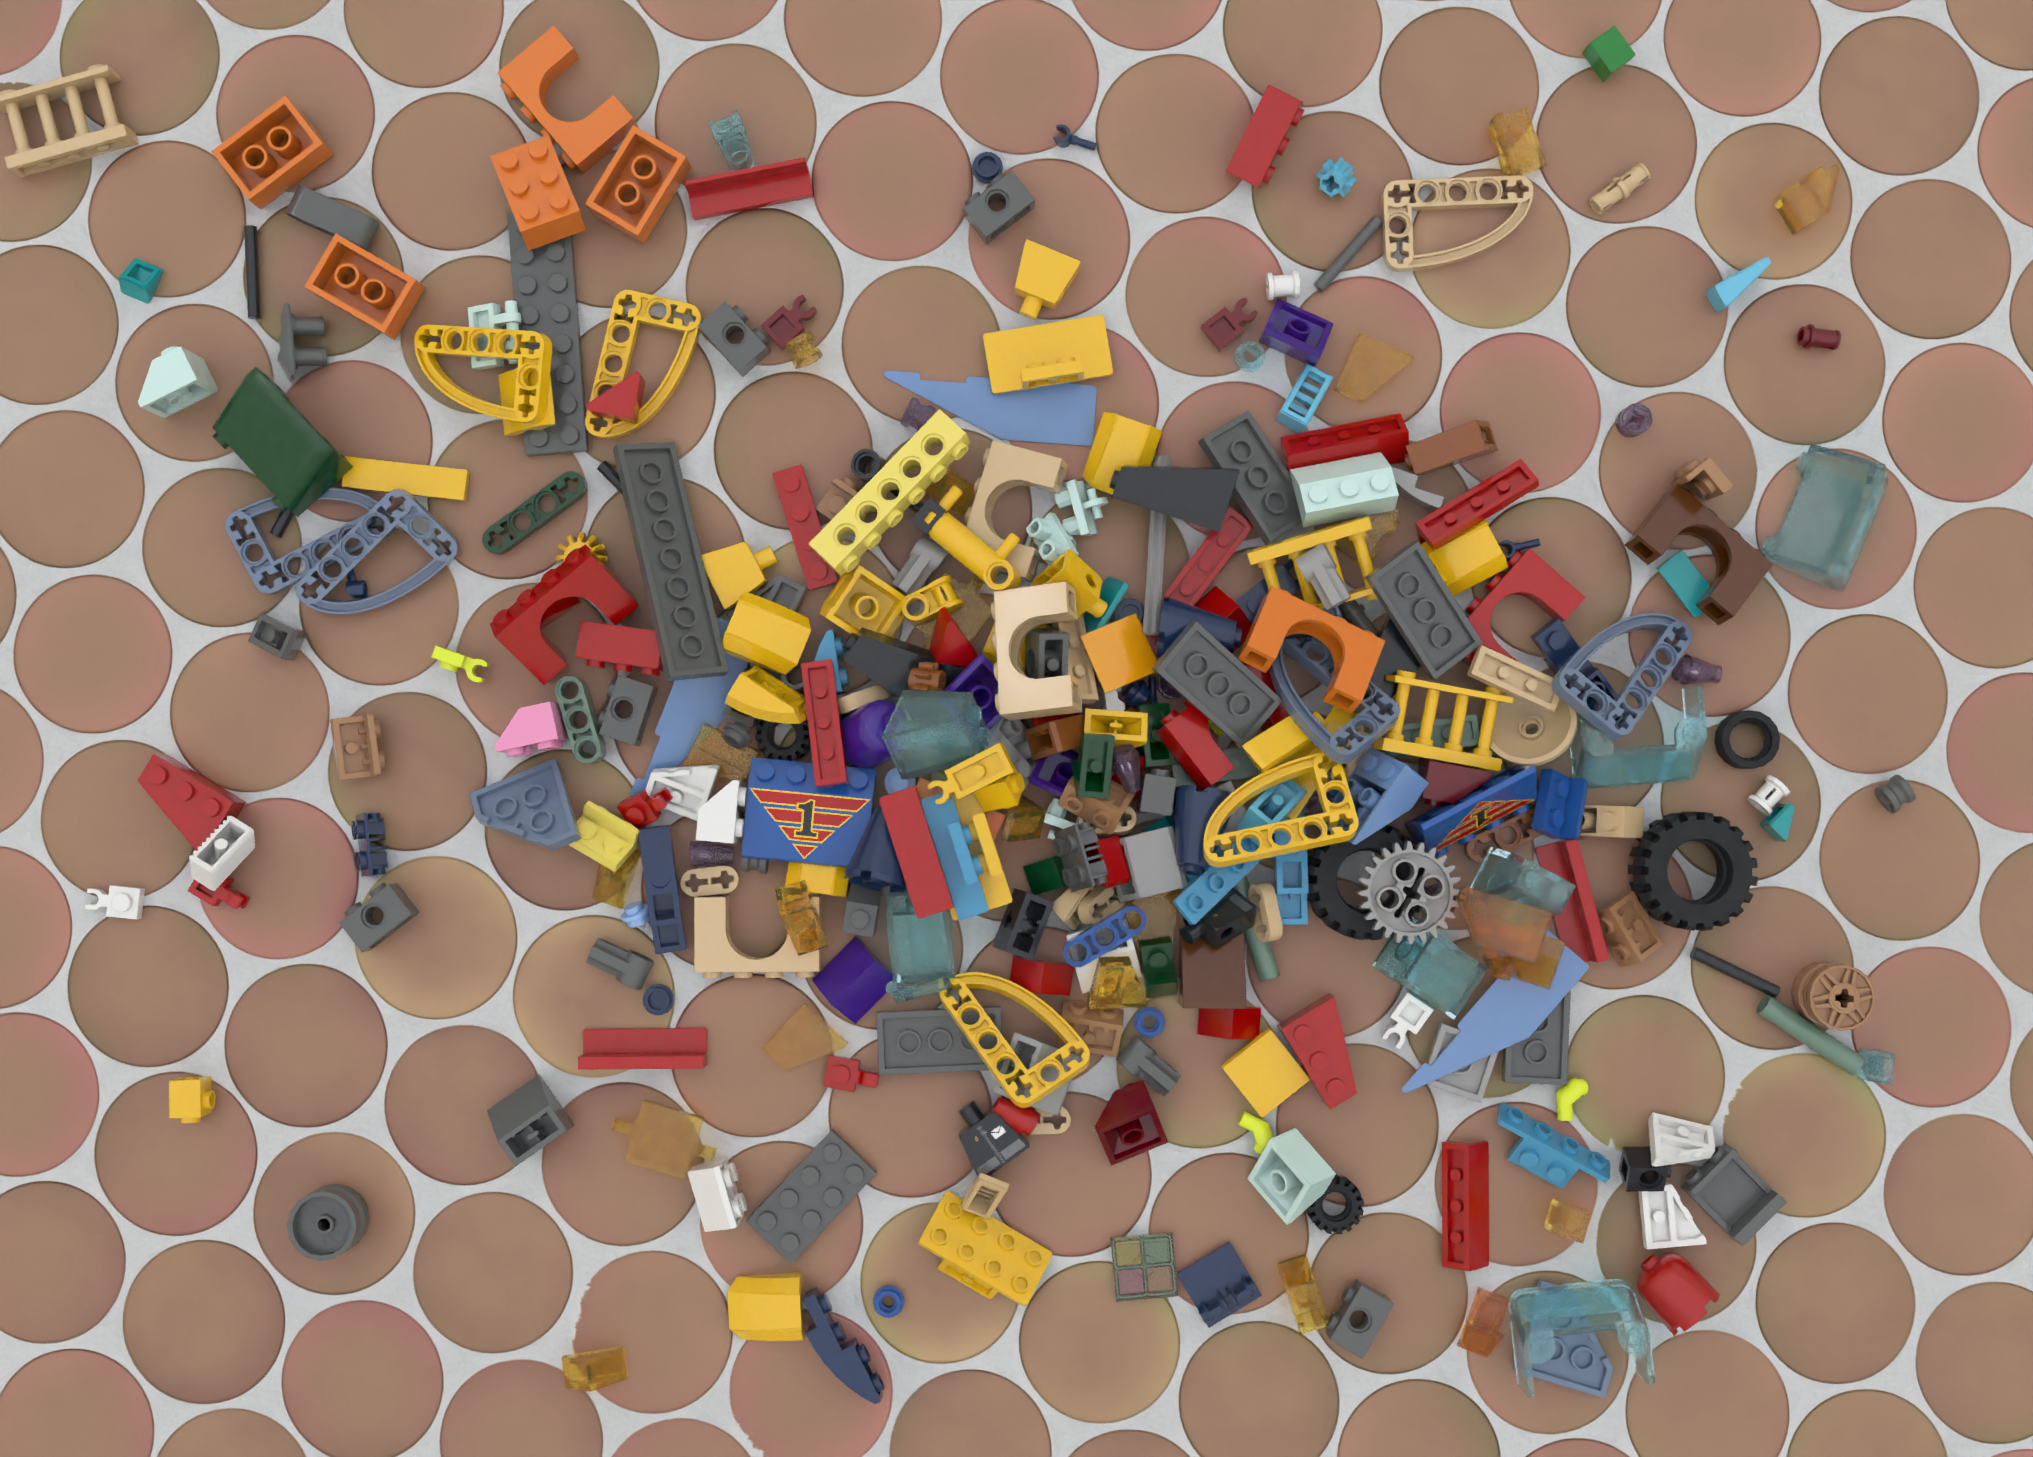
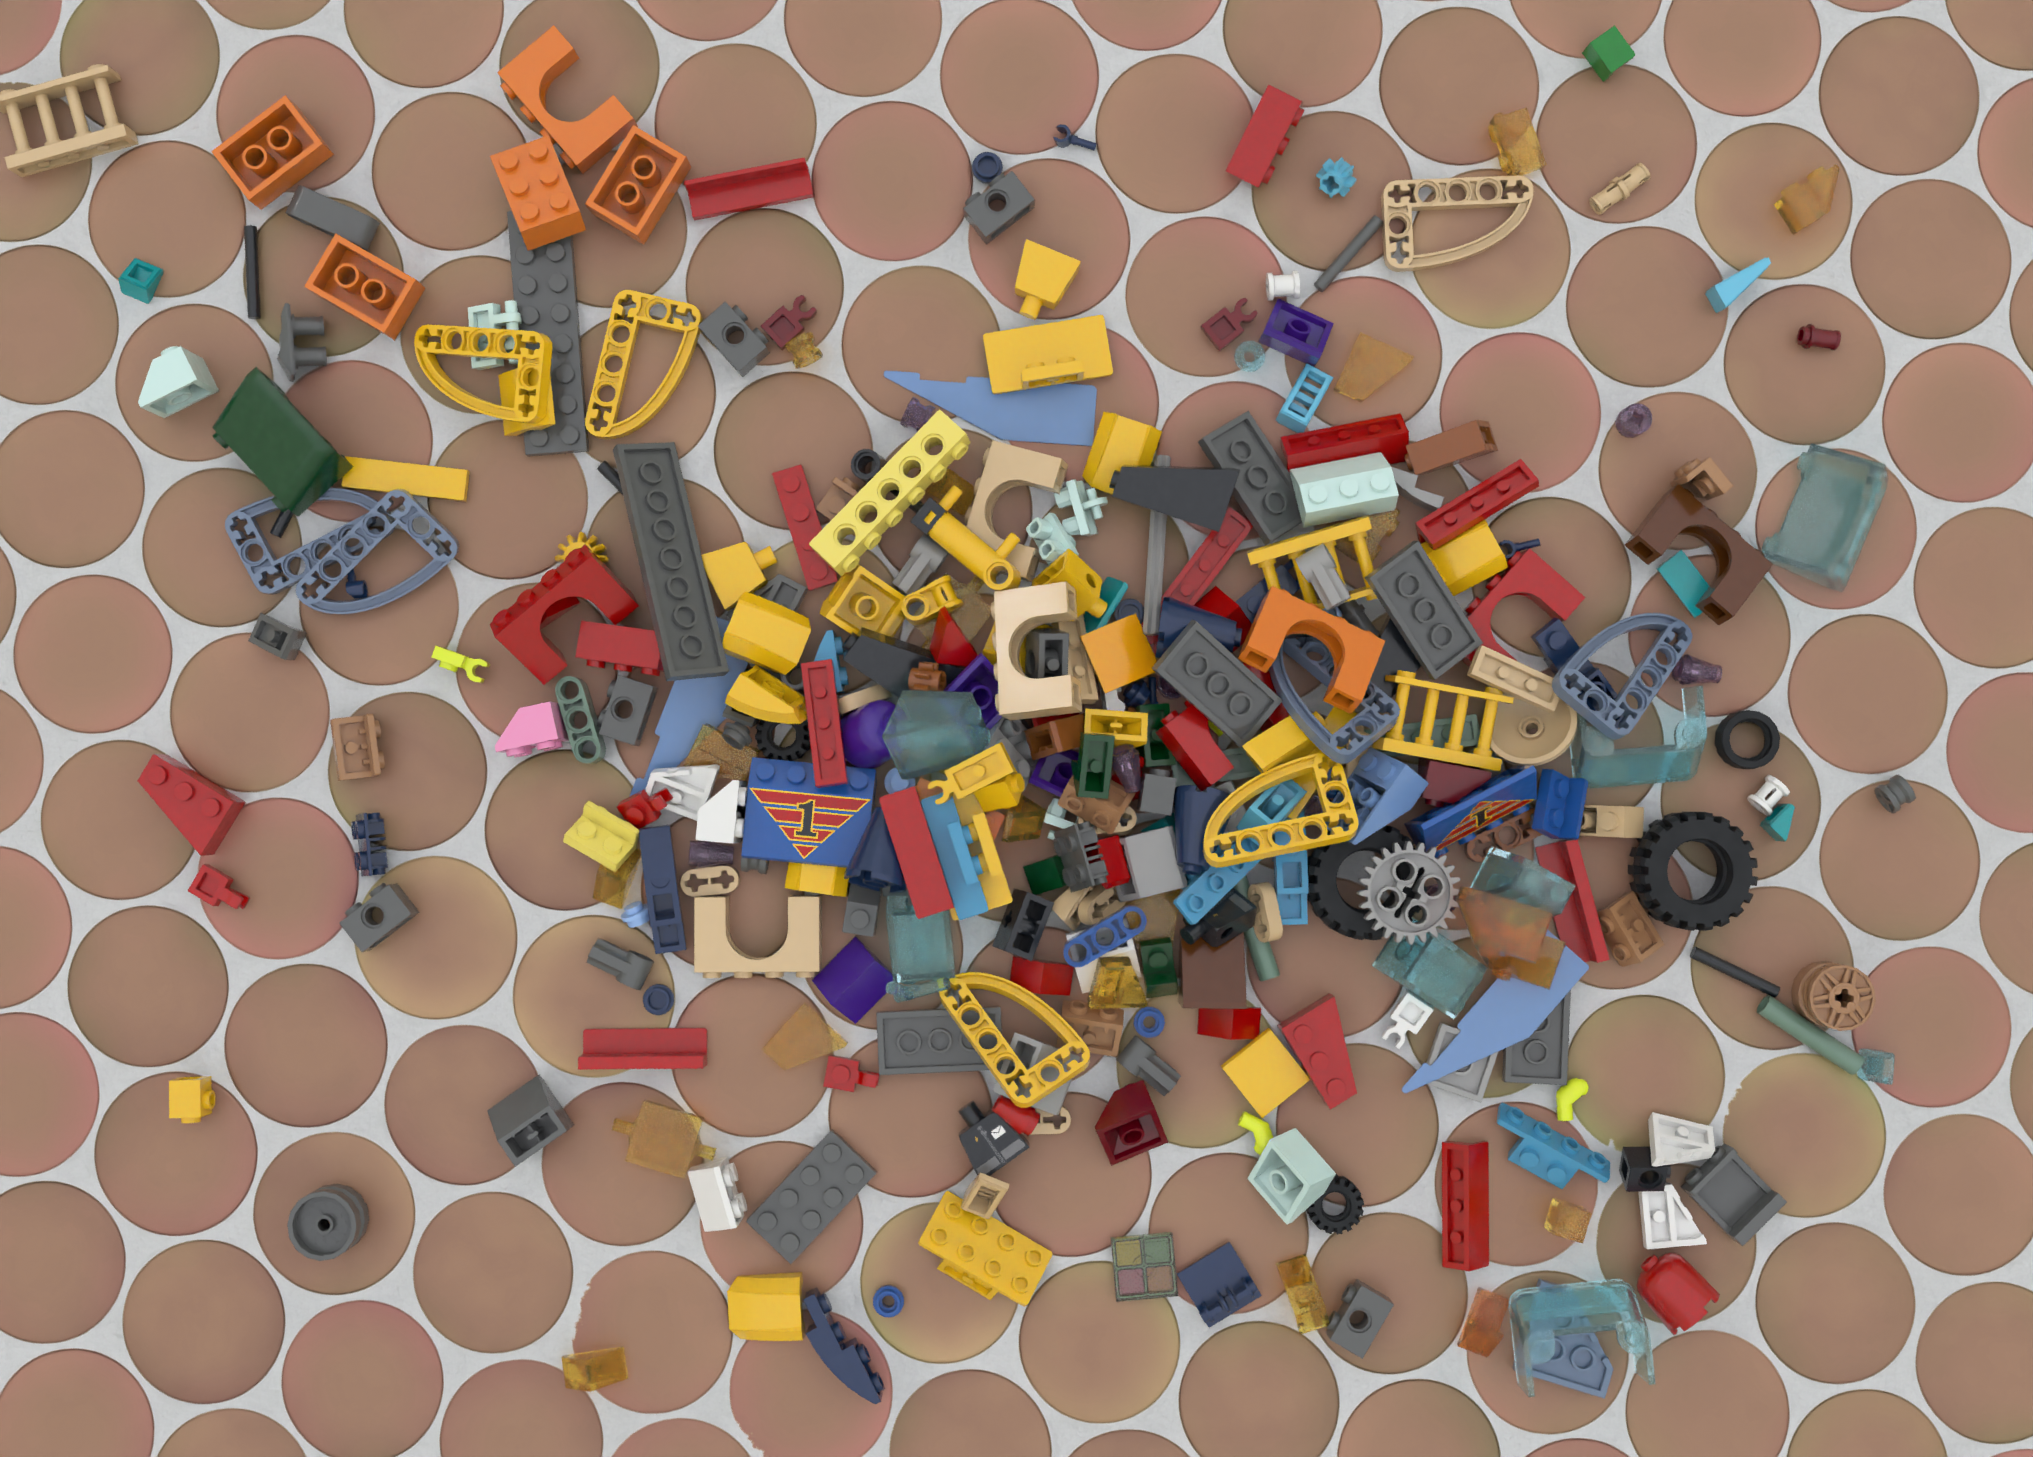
white plate [85,885,145,920] -> none
white brick [189,816,255,891] -> none
sand blue plate [469,758,581,851] -> none
dark green beam [482,471,588,555] -> none
red slope [585,371,646,424] -> none
clear light blue piece [708,110,755,171] -> none
clear yellow slope [775,880,828,956] -> none

